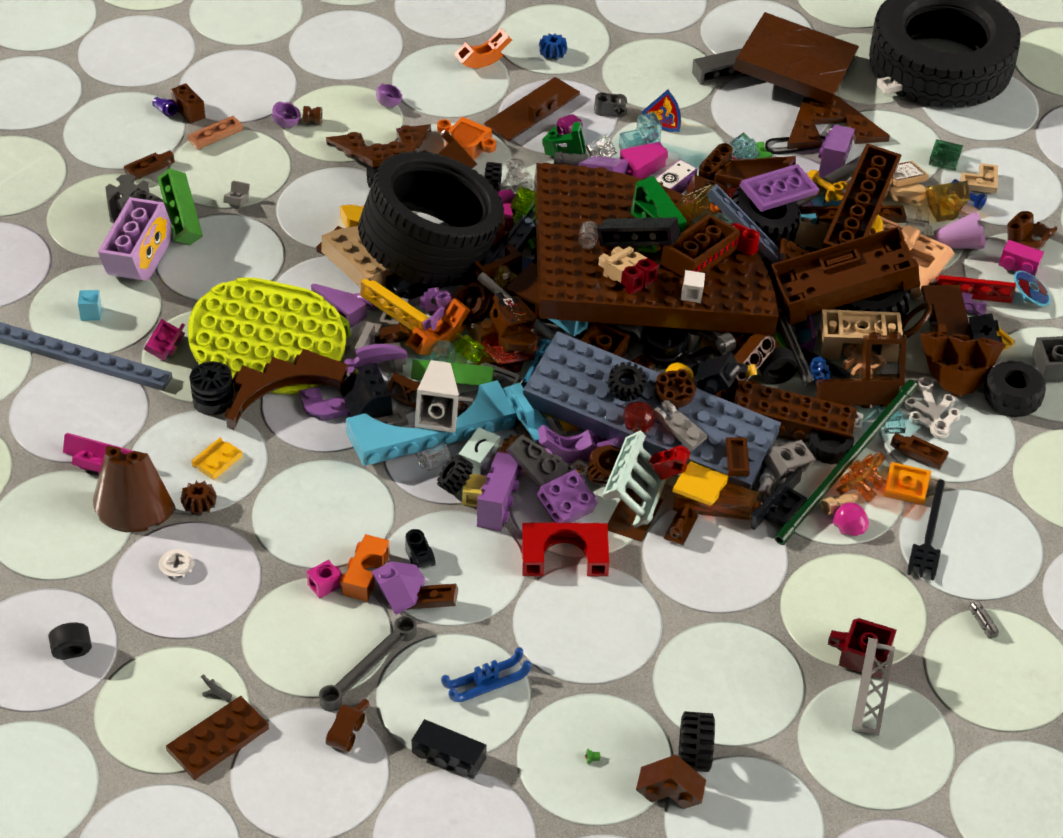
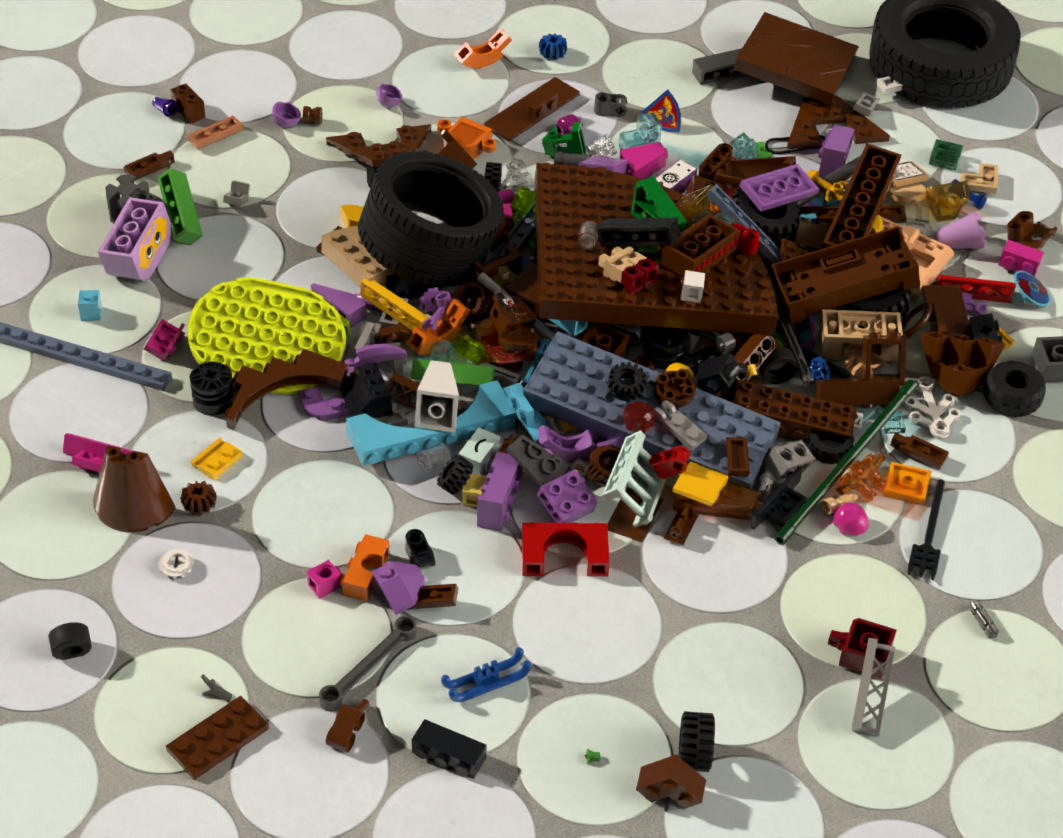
none -> light grey plate [853,92,880,116]

